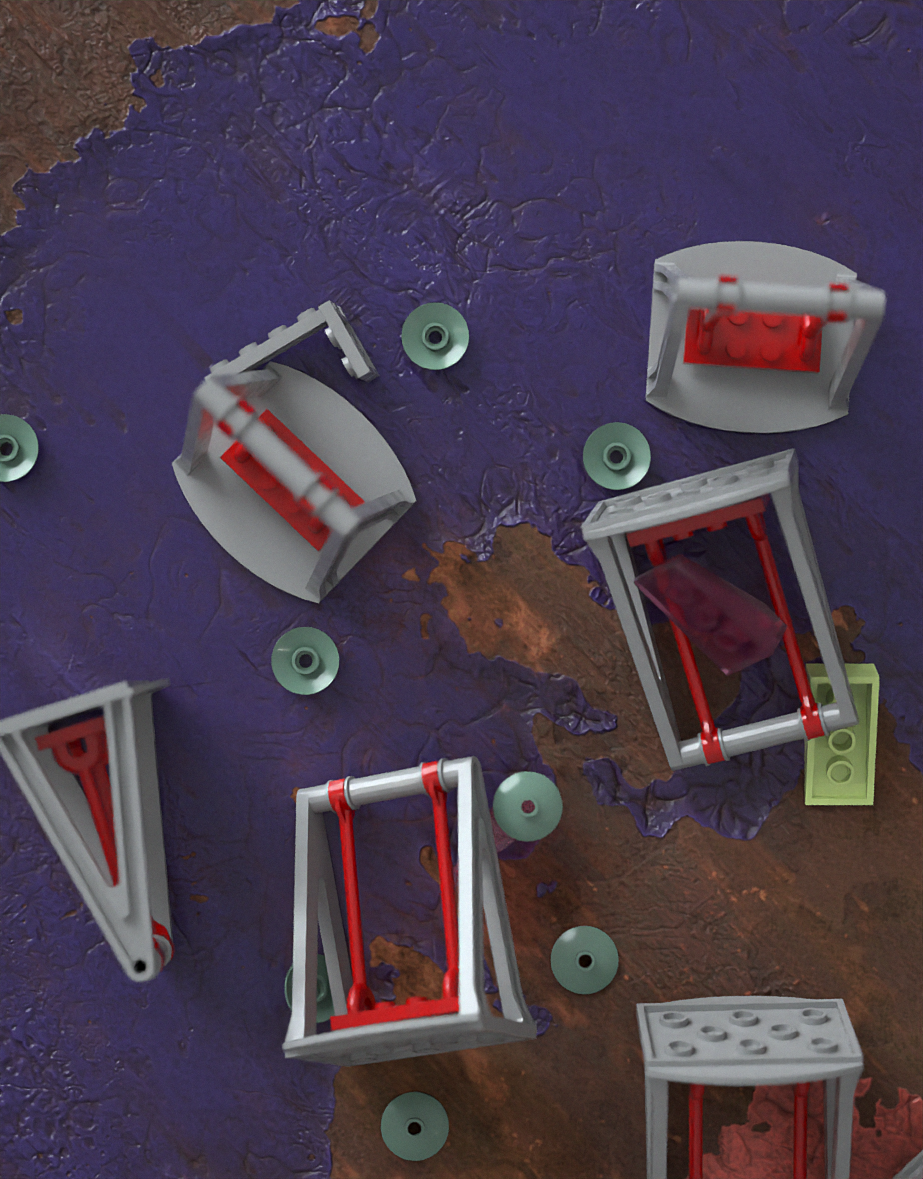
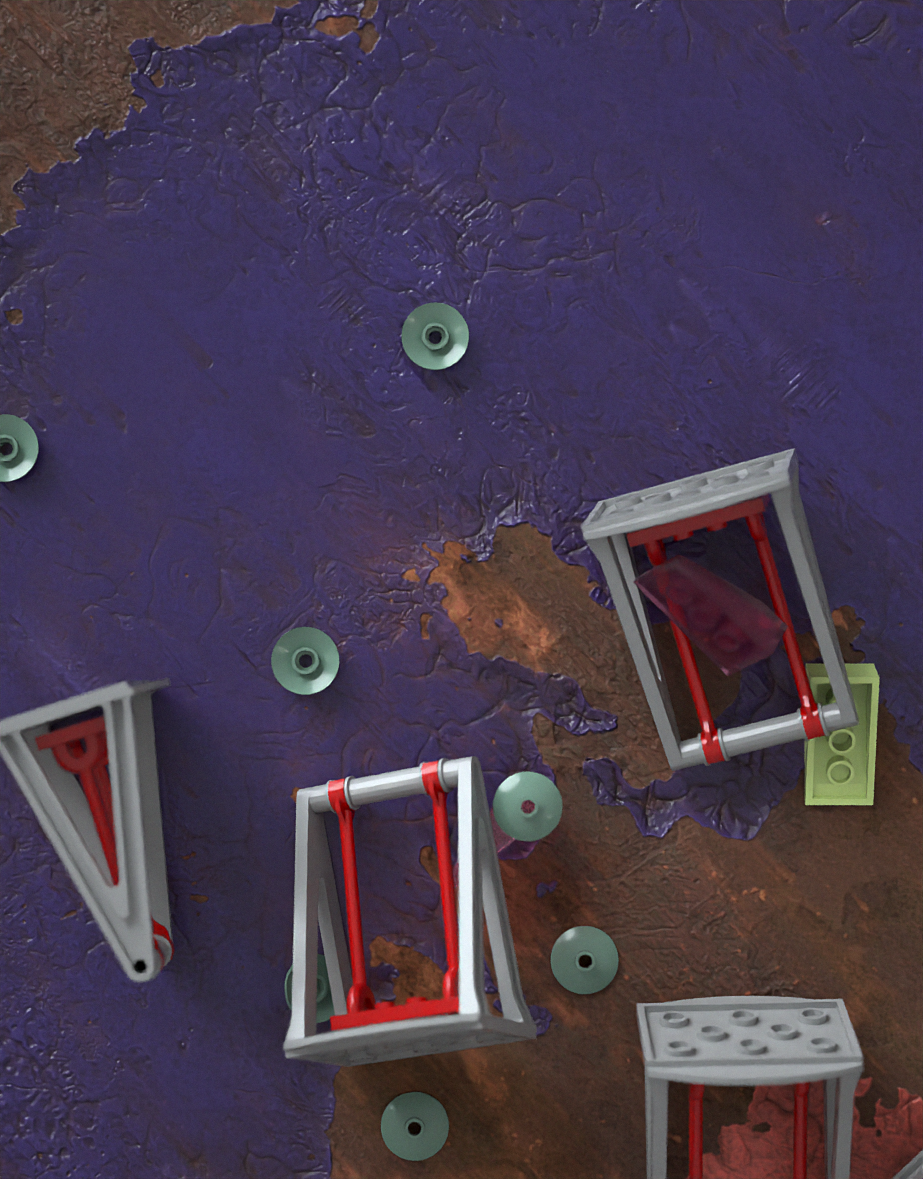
light grey piece [172,361,416,603] -> none
light grey bracket [204,300,380,382] -> none
sand green dish [583,422,651,490] -> none
light grey piece [645,241,885,434] -> none

